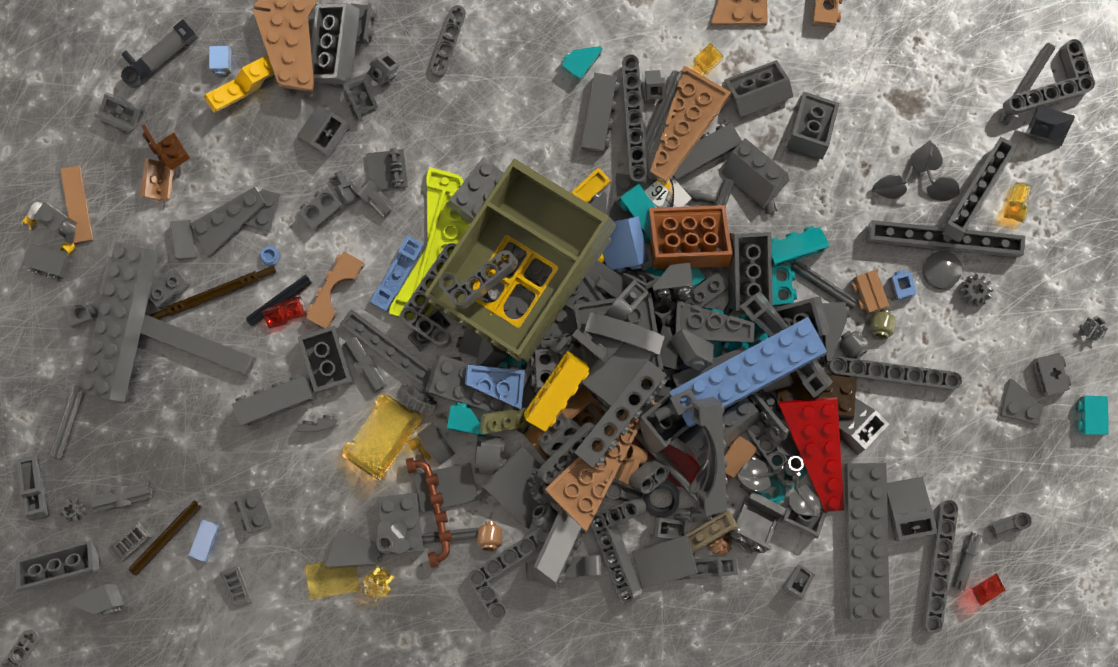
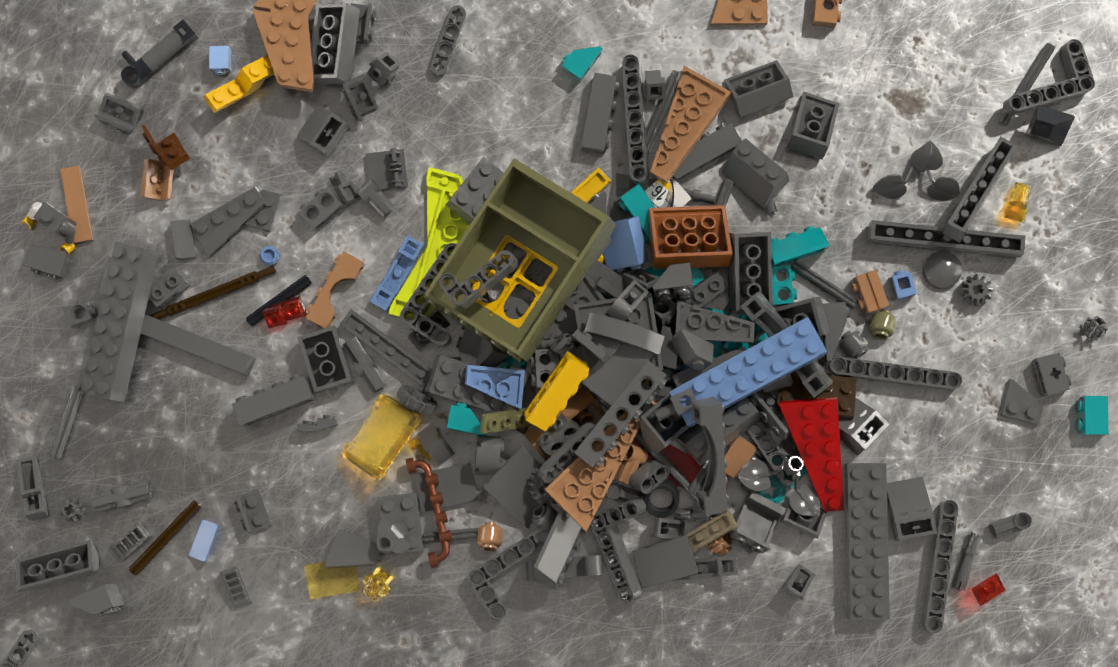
clear yellow brick [693,42,724,75] -> none

